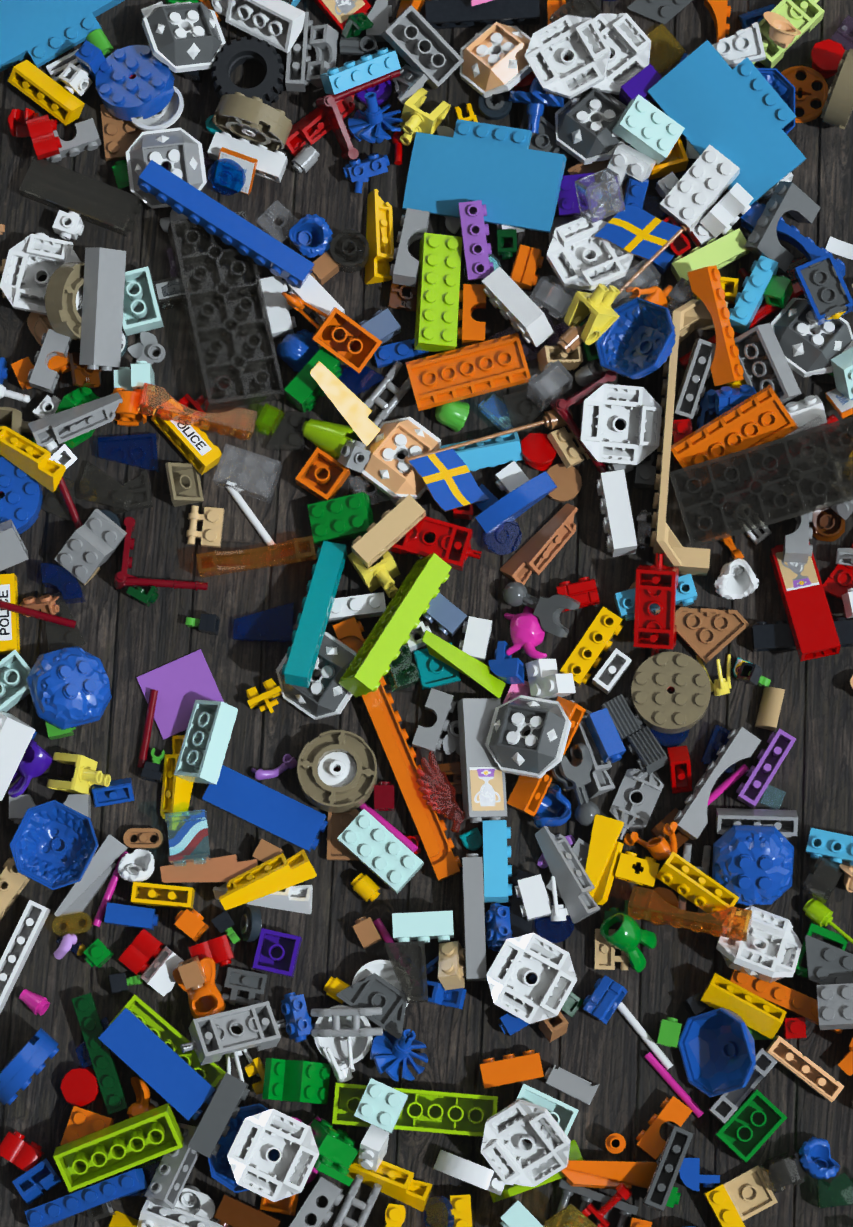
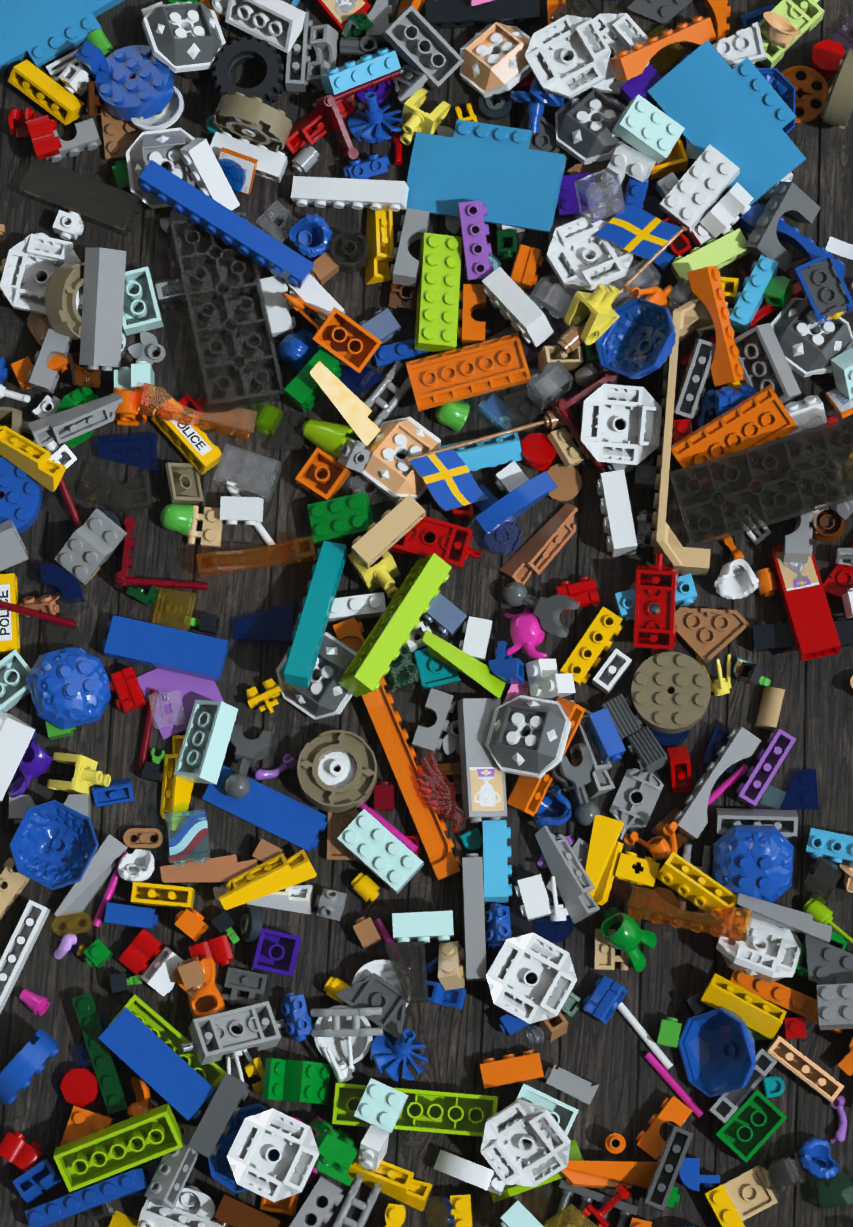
none -> reddish brown piece [86,81,101,116]
none -> blue brick [102,615,229,682]
none -> red brick [109,667,147,714]
none -> clear piece [148,690,186,729]
none -> clear yellow plate [152,588,197,631]
none -> bright green hair [160,503,194,535]
none -> white brick [180,138,240,211]
none -> white brick [220,496,264,526]
none -> dark grey piece [225,723,272,799]
none -> white brick [291,176,409,212]
none -> light grey brick [315,888,347,921]
none -> clear plate [526,1025,545,1045]
none -> orange arch [610,15,717,81]
none -> light grey wedge [737,893,832,943]
none -> orange brick [756,568,779,598]
none -> teal tile [762,1076,785,1098]
none -> clear blue wing [779,769,819,811]
none -> medium lavender piece [829,1096,847,1144]

